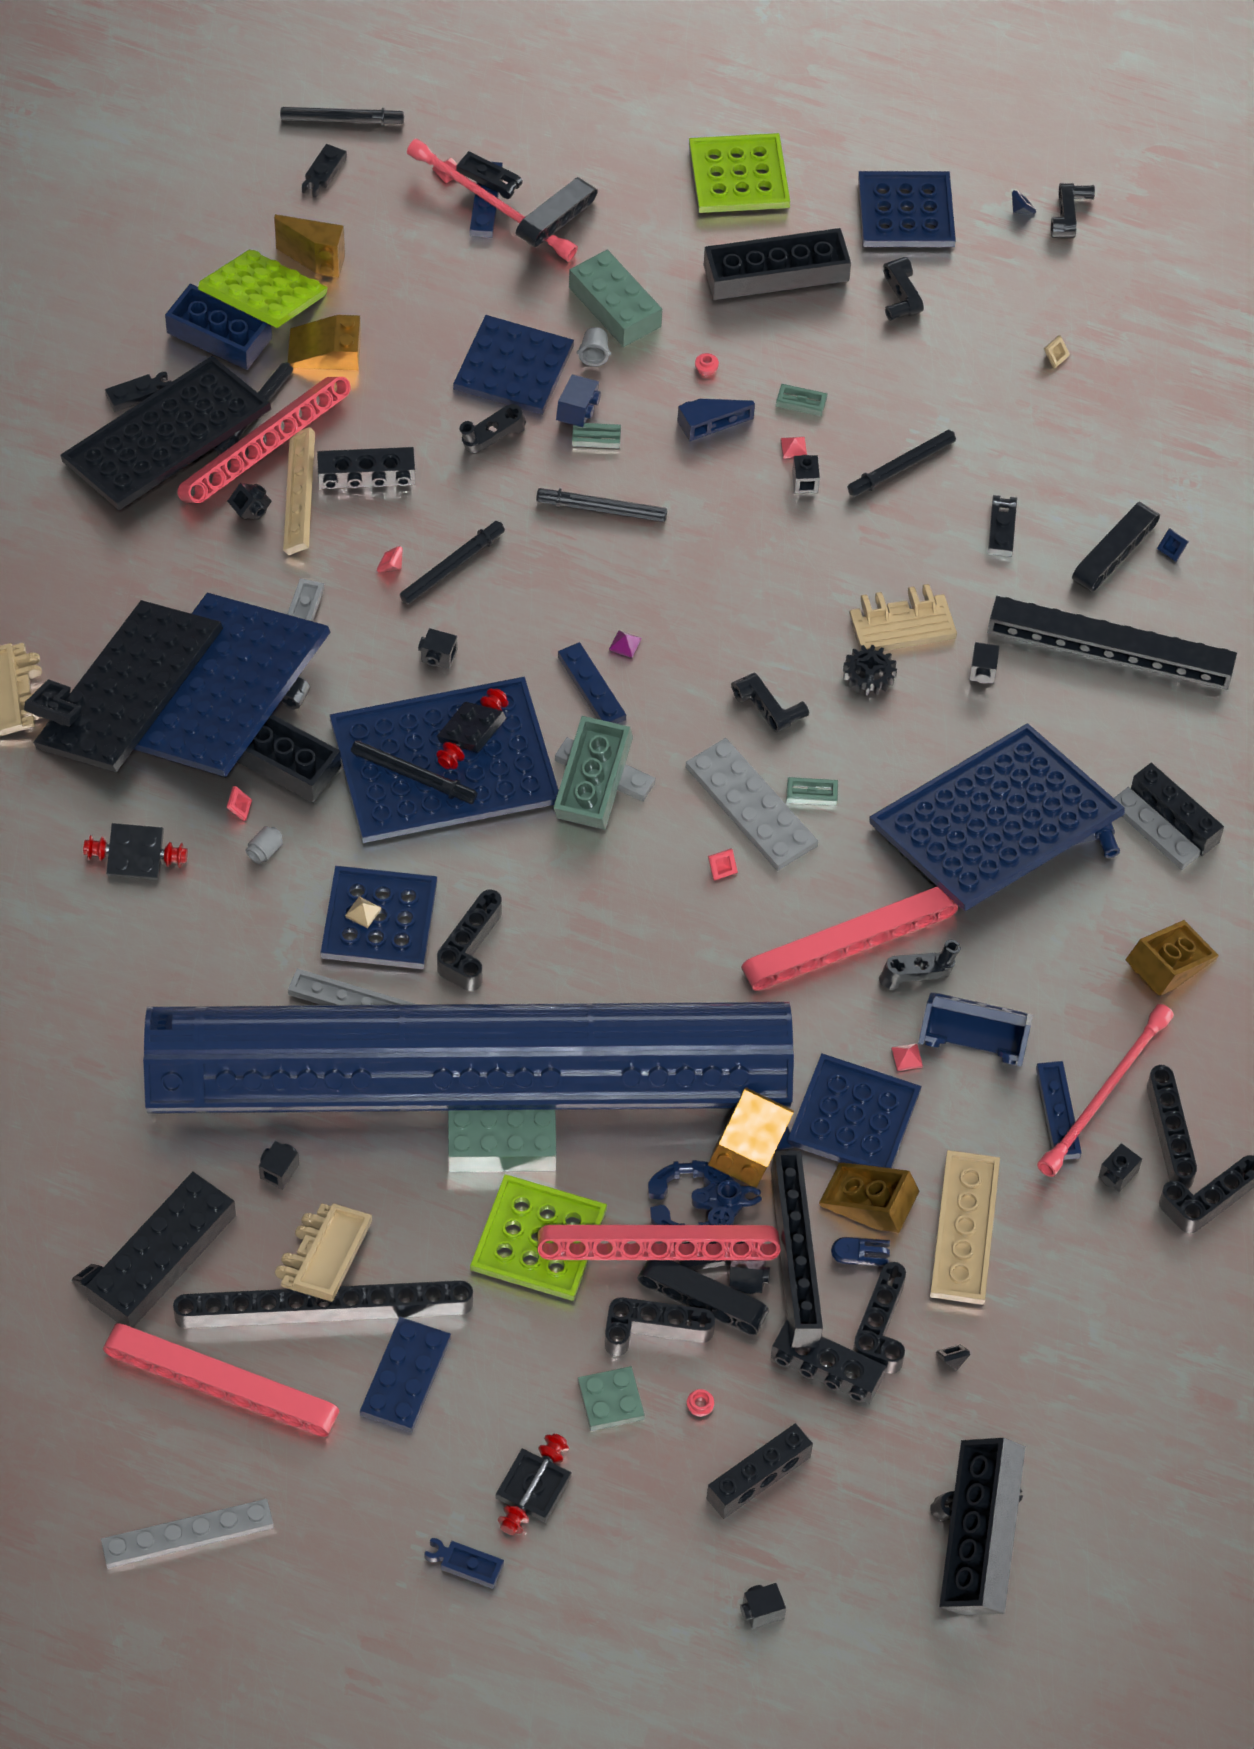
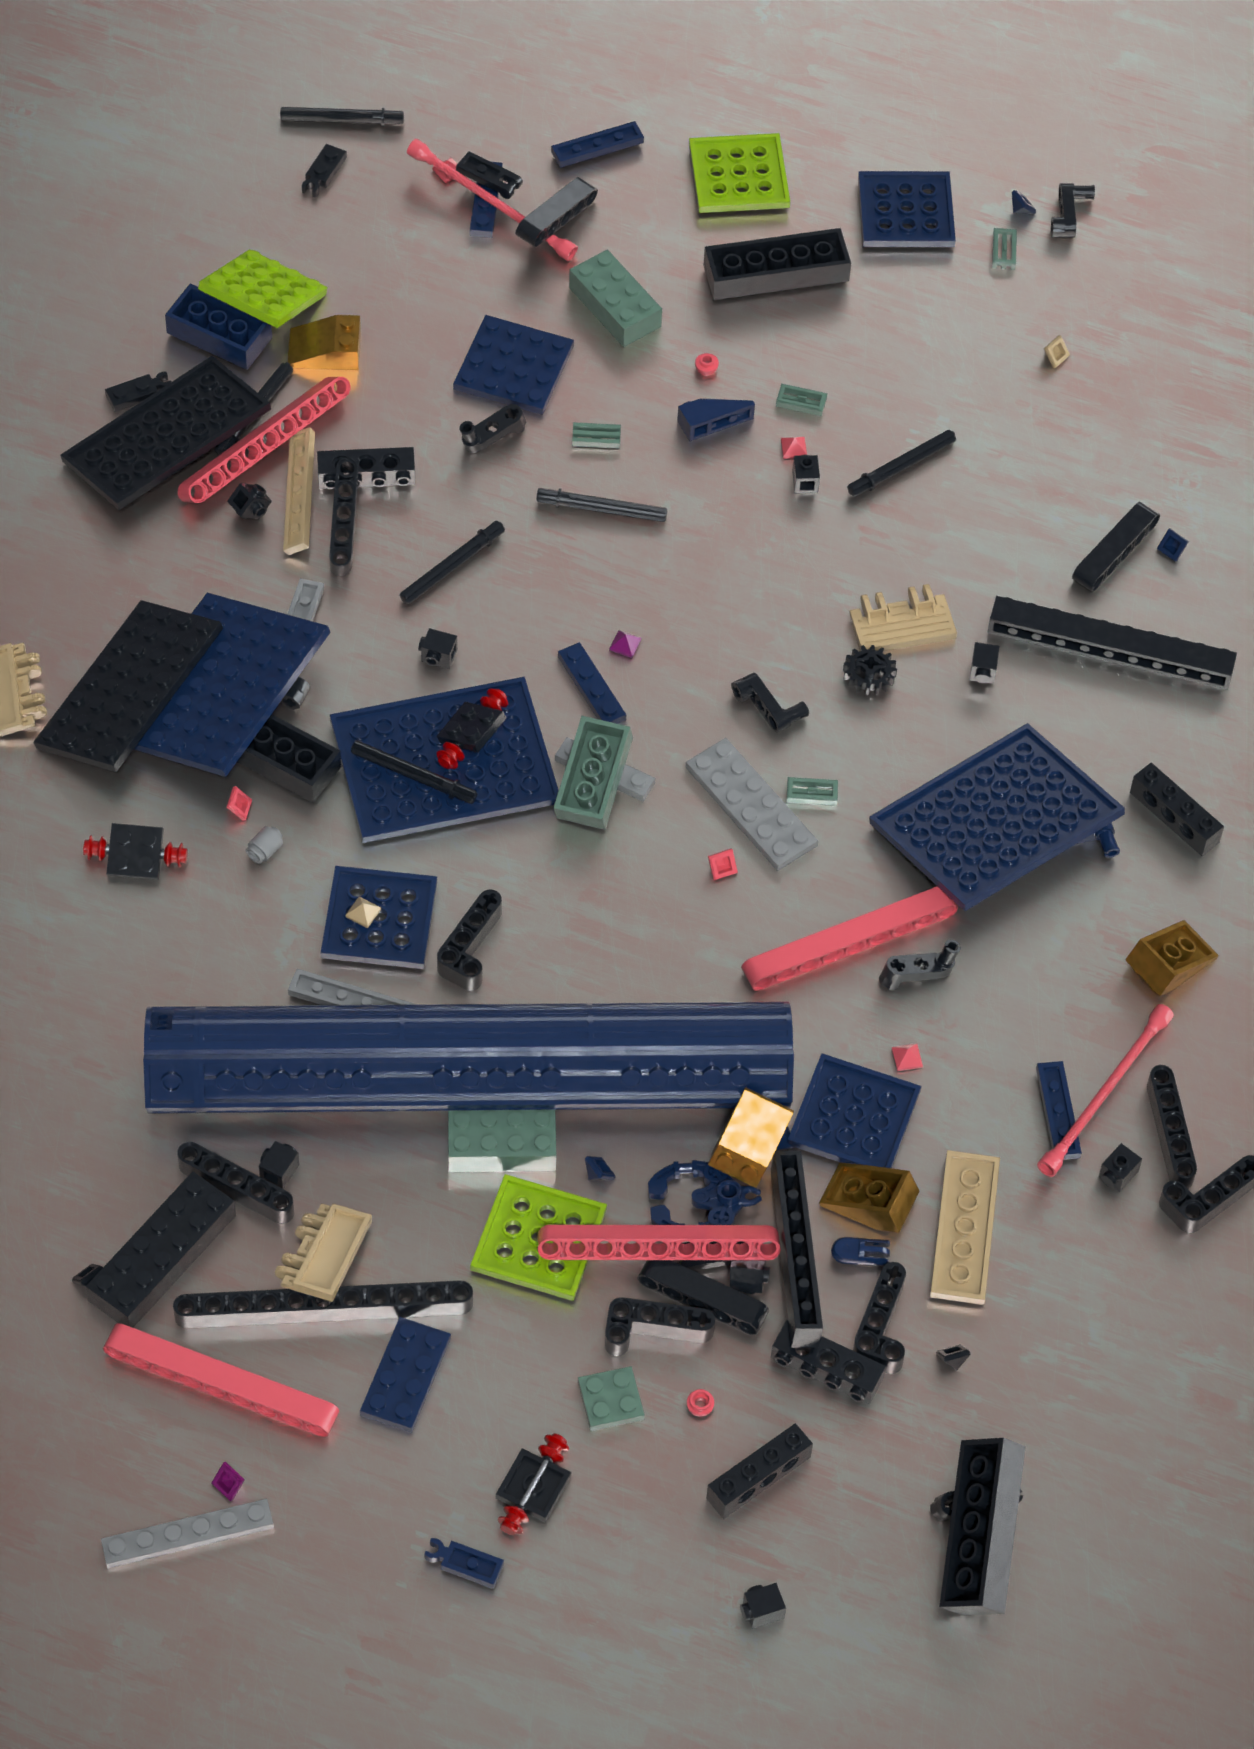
black plate [24,679,82,727] -> none
pearl gold slope [274,214,345,277] -> none
coral slope [377,546,403,573] -> none
dark blue brick [556,374,601,427] -> none
light grey piece [577,327,611,367] -> none
black beam [883,257,924,321] -> none
dark blue windscreen [918,993,1033,1067] -> none
black plate [988,495,1017,557] -> none
light grey plate [1114,787,1201,870] -> none
none -> black beam [177,1142,294,1224]
none -> magenta slope [211,1462,245,1501]
none -> black beam [329,457,358,576]
none -> dark blue plate [551,121,644,168]
none -> dark blue slope [585,1156,616,1180]
none -> sand green tile [992,228,1017,270]

